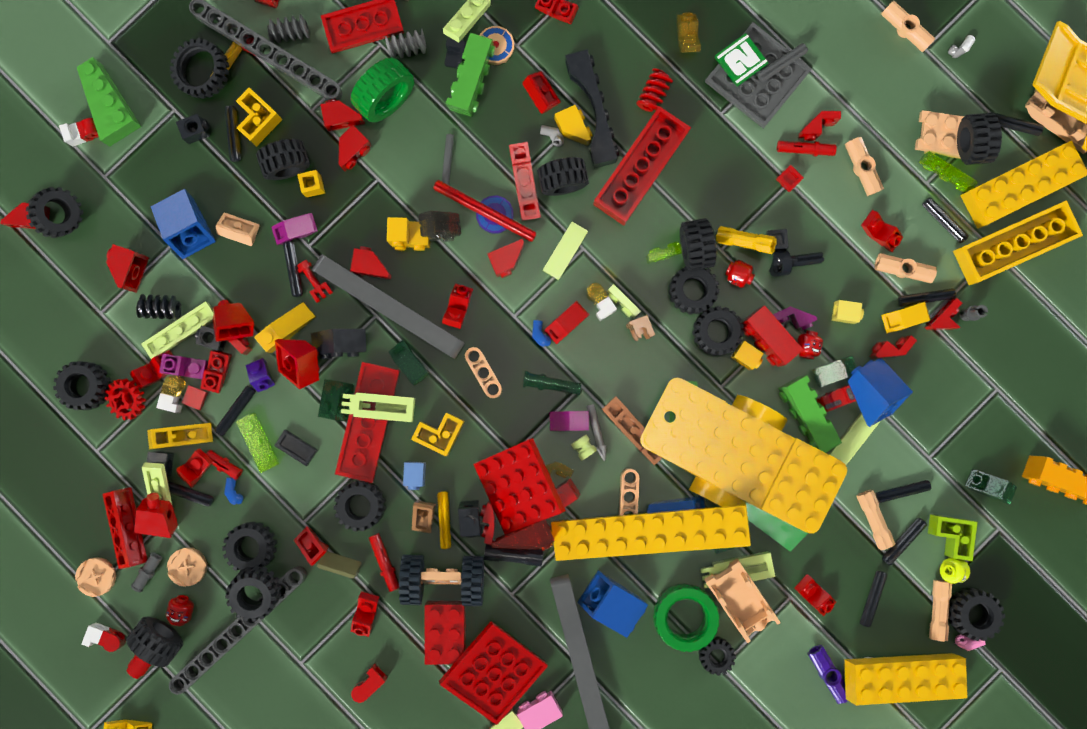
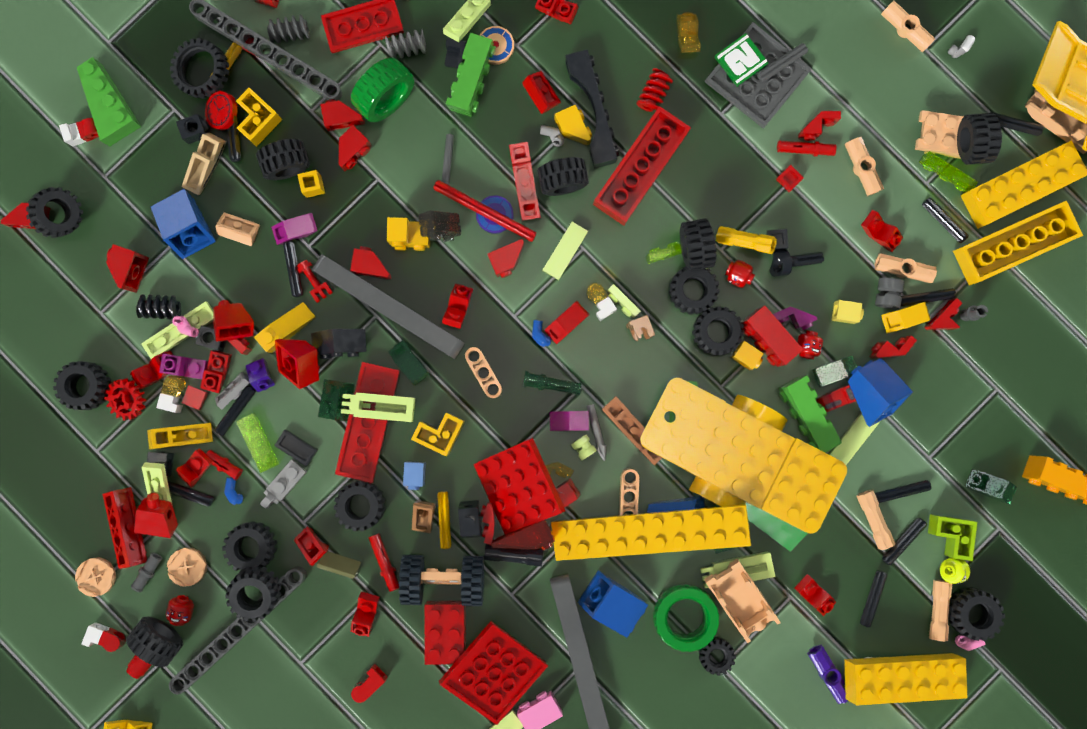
none -> bright pink arm [172,316,199,337]
none -> tan slope [182,133,227,195]
none -> red tile [205,91,238,130]
none -> light grey plate [215,372,250,410]
none -> light grey hinge [260,459,307,509]
none -> dark grey wheel [875,278,905,309]

